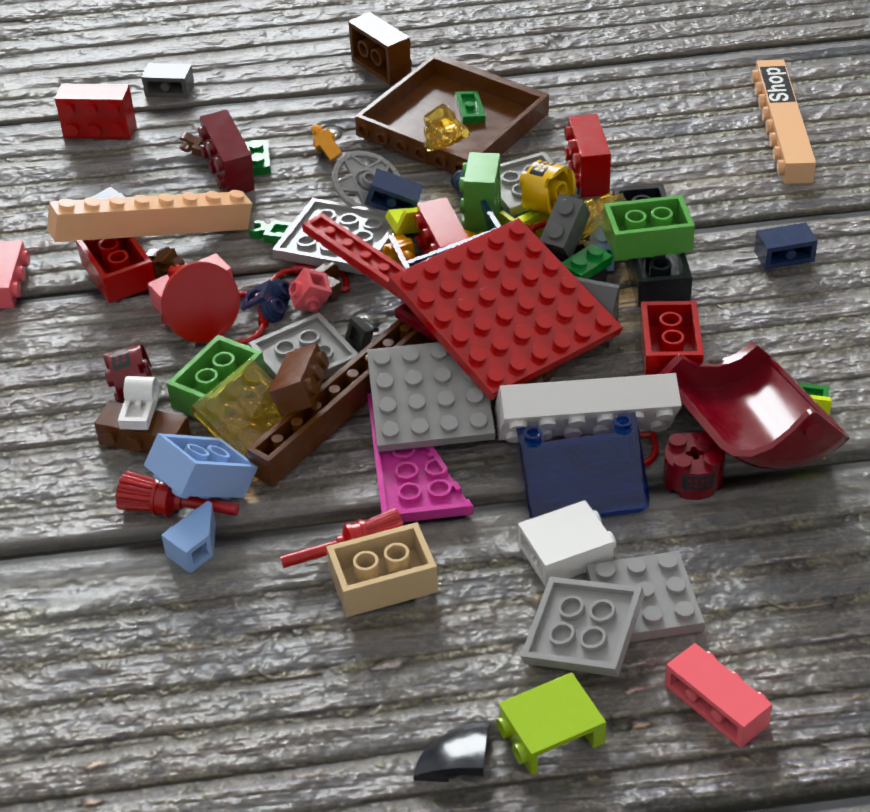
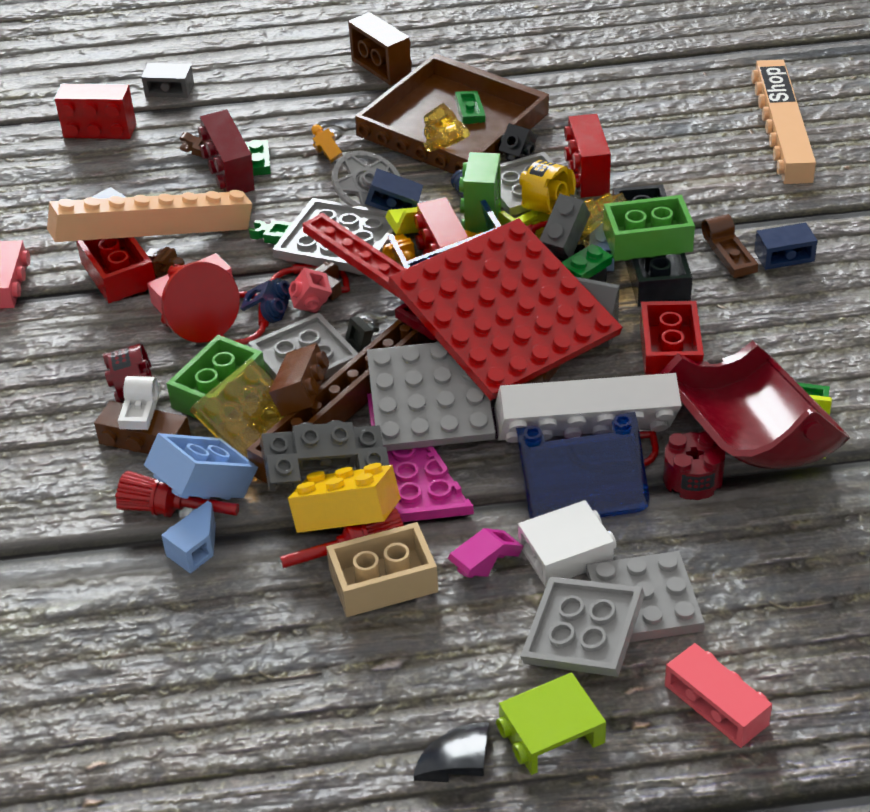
none -> dark grey bracket [260,420,389,491]
none -> yellow brick [288,463,401,533]
none -> dark pink slope [448,528,524,578]
none -> black brick [499,123,538,161]
none -> reddish brown plate [701,214,758,278]

